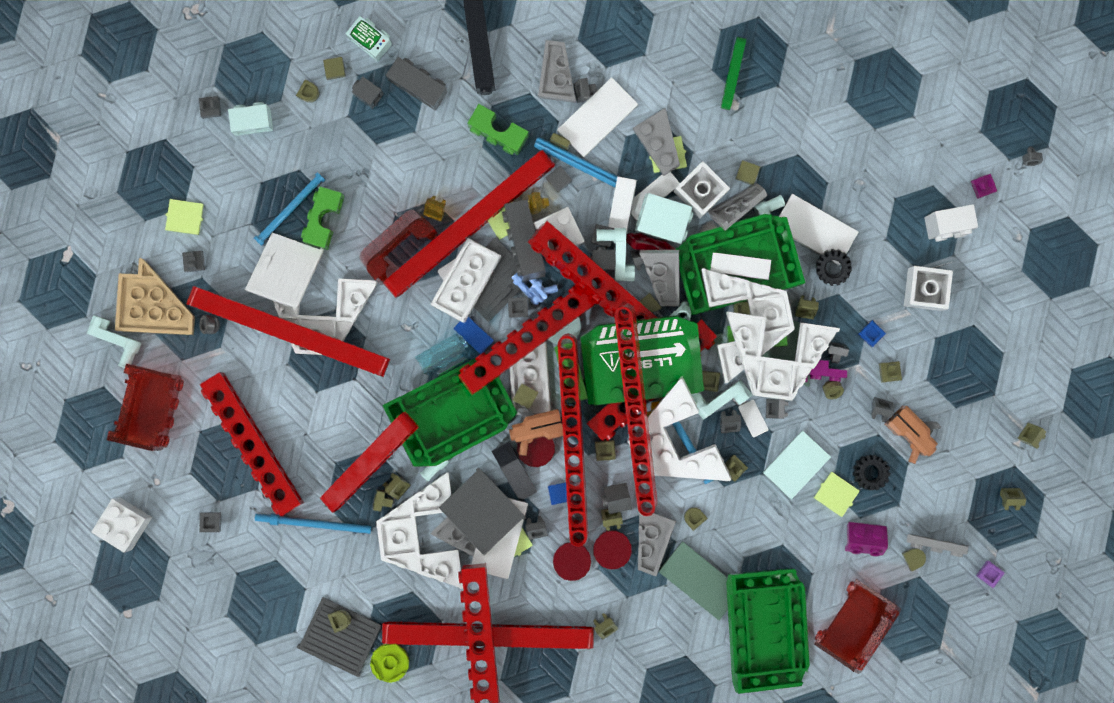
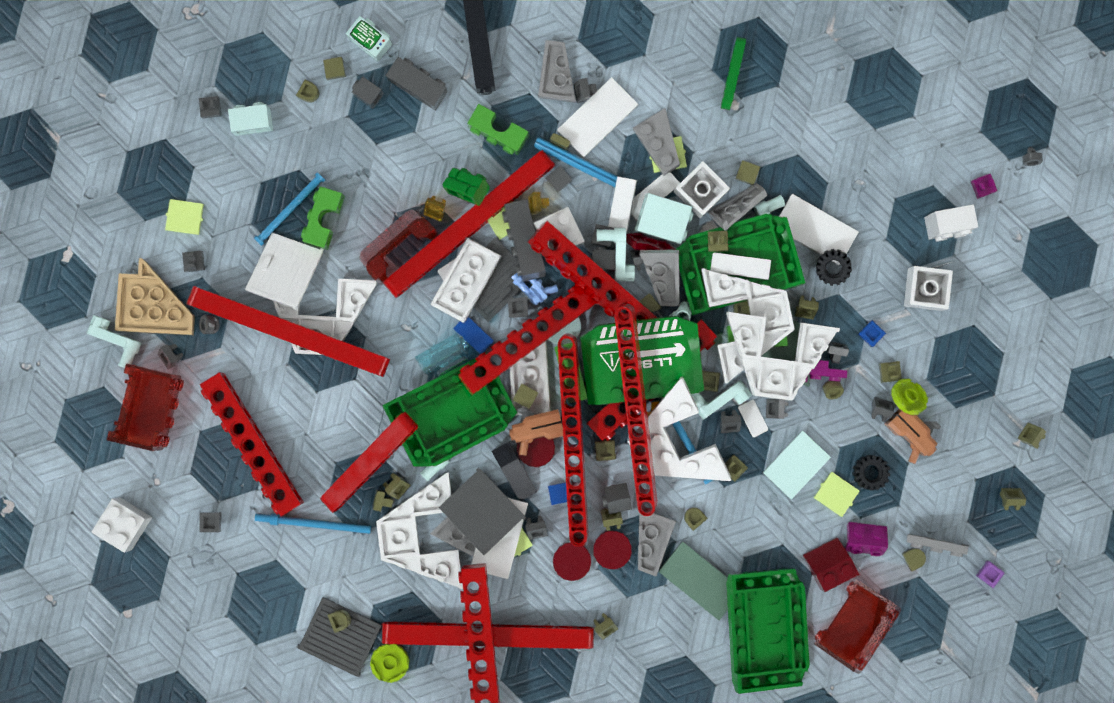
none -> dark grey tile [157,344,183,369]
none -> green brick [442,168,490,206]
none -> olive tile [708,231,729,252]
none -> dark red slope [803,537,860,592]
none -> lime tile [891,379,928,415]

